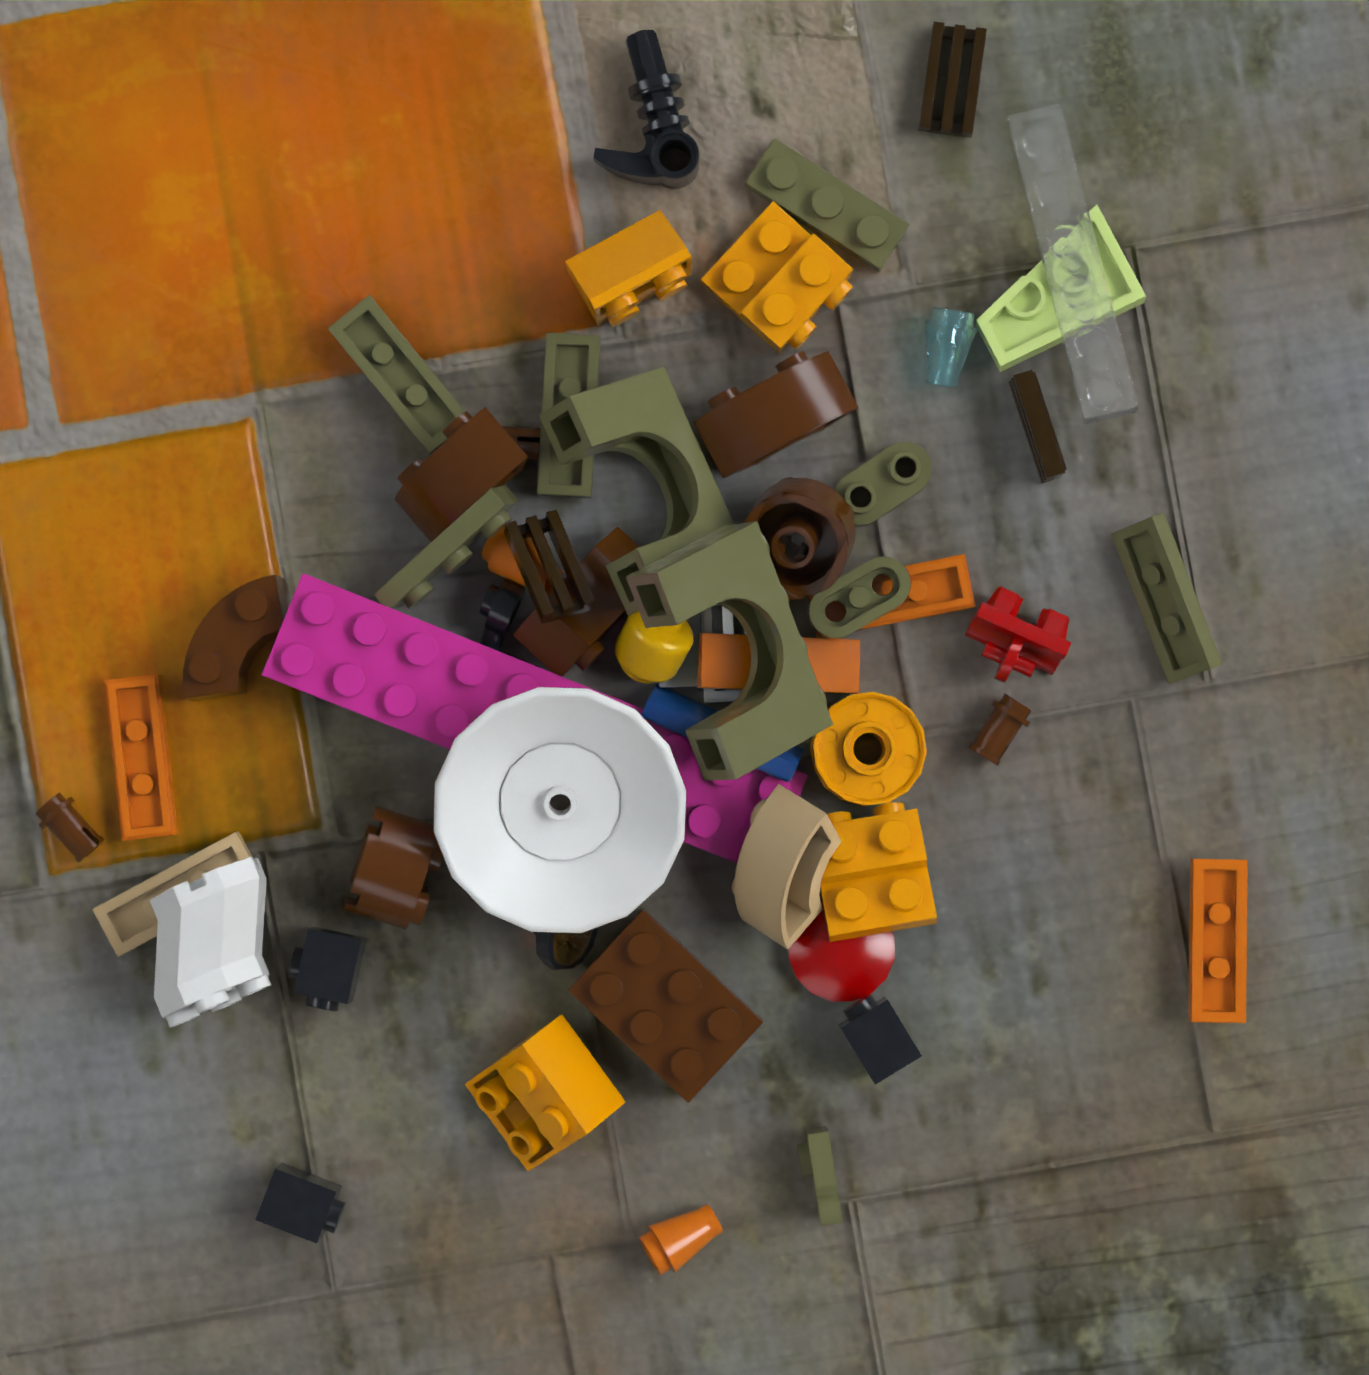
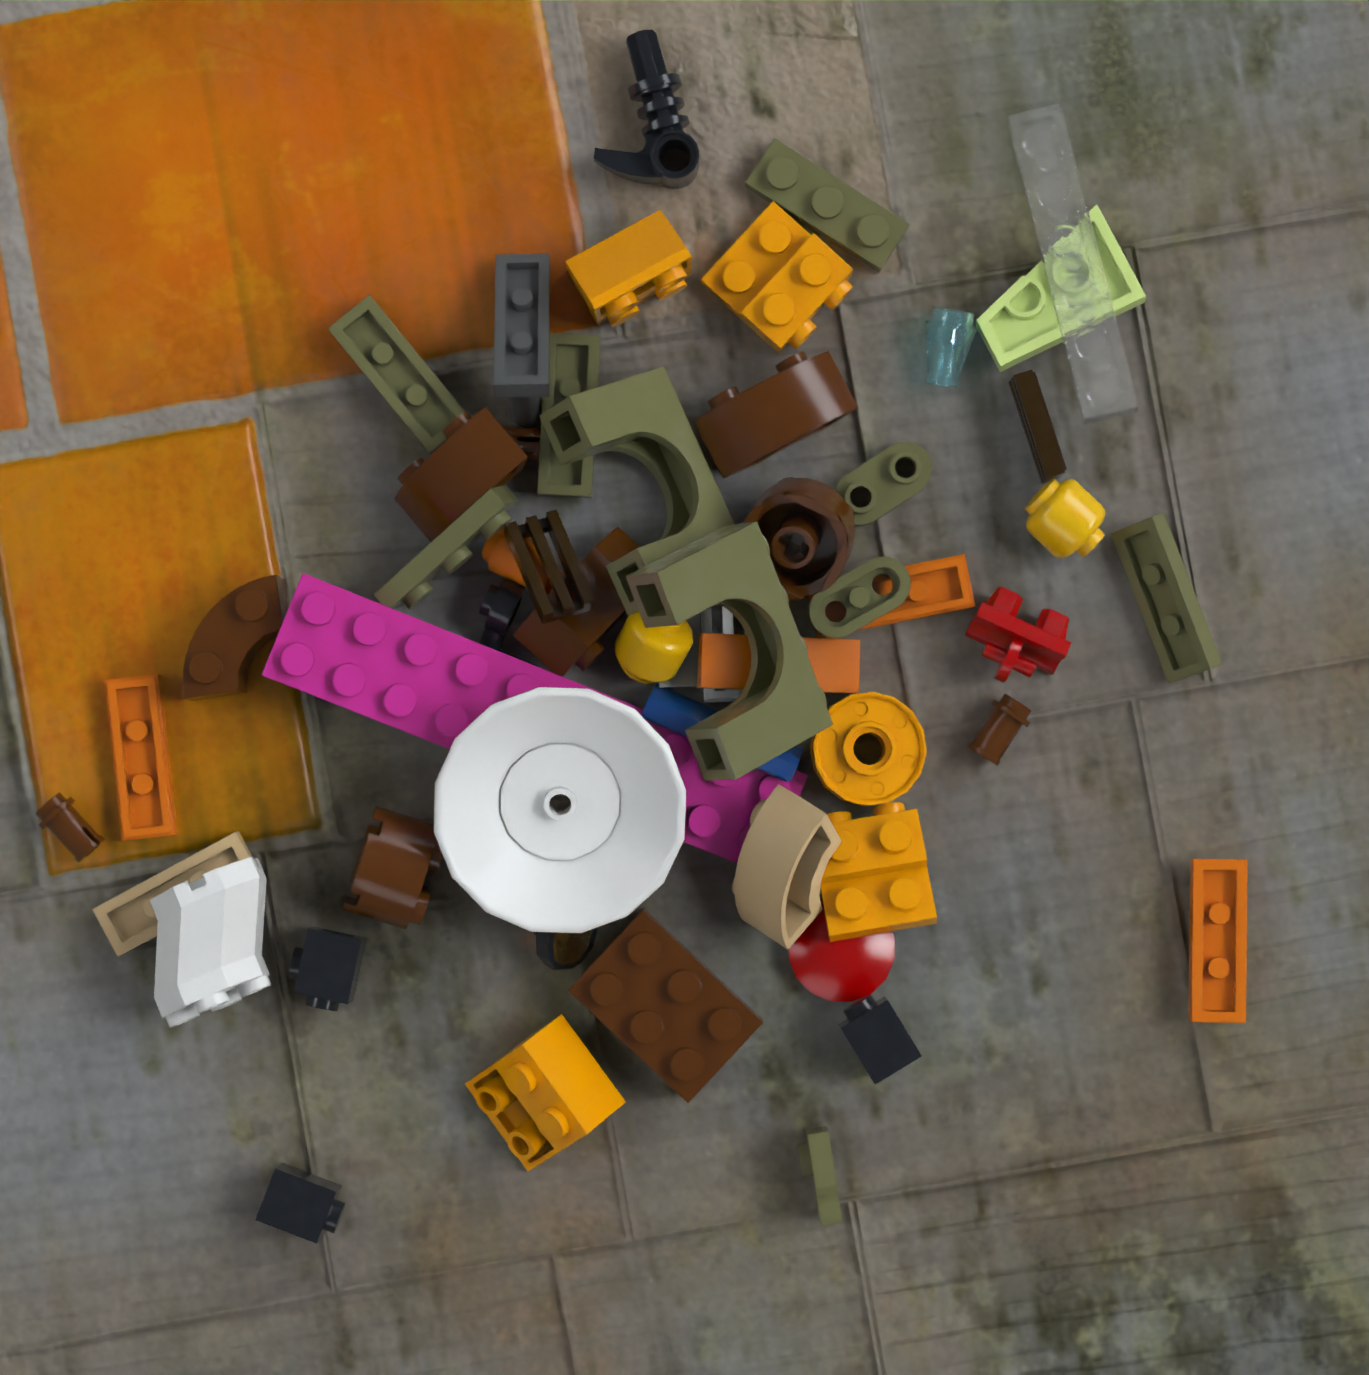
orange cone [639,1204,723,1276] -> none
dark brown tile [918,21,987,138] -> none
none -> dark grey piece [493,254,550,427]
none -> yellow head [1024,478,1106,559]

